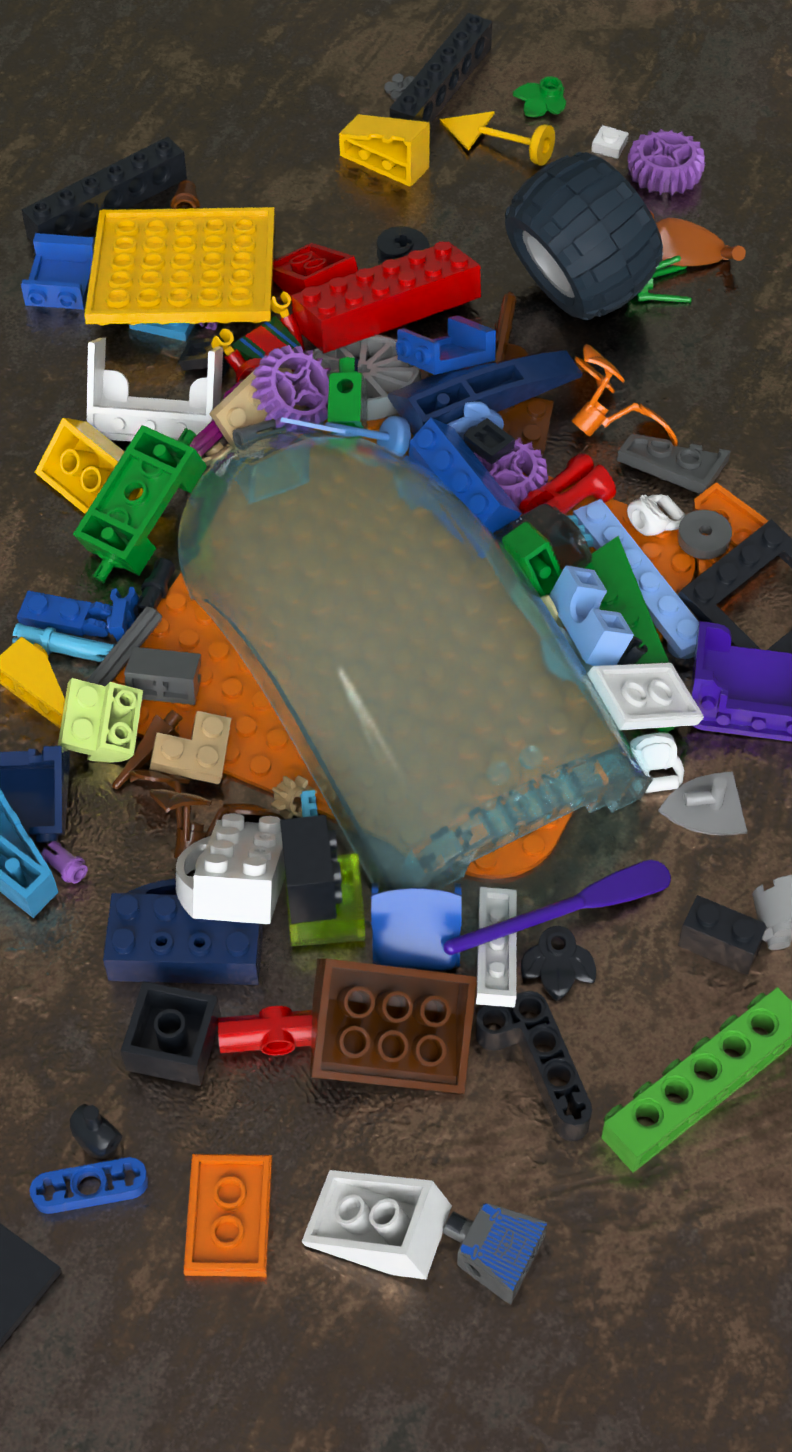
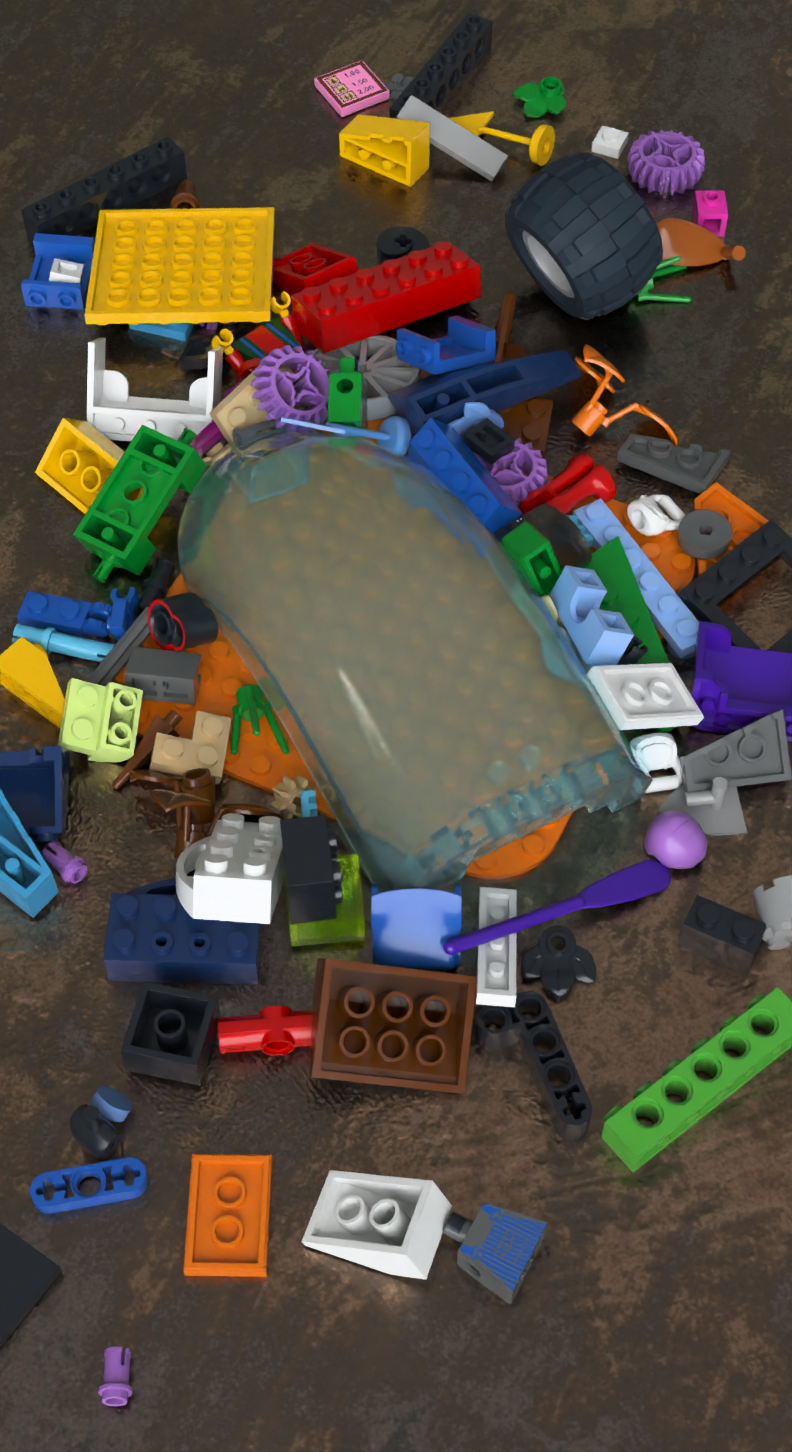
none -> white plate [49,258,84,284]
none -> medium blue tile [91,1086,132,1122]
none -> medium lavender pin [98,1347,133,1406]
none -> black piece [147,592,218,651]
none -> reddish brown cone [180,768,215,824]
none -> green plant [231,684,289,755]
none -> bright pink tile [314,60,390,117]
none -> light grey tile [396,95,508,182]
none -> medium lavender hair [644,810,708,869]
none -> dark grey wing [680,709,792,792]
none -> dark pink brick [692,190,728,237]

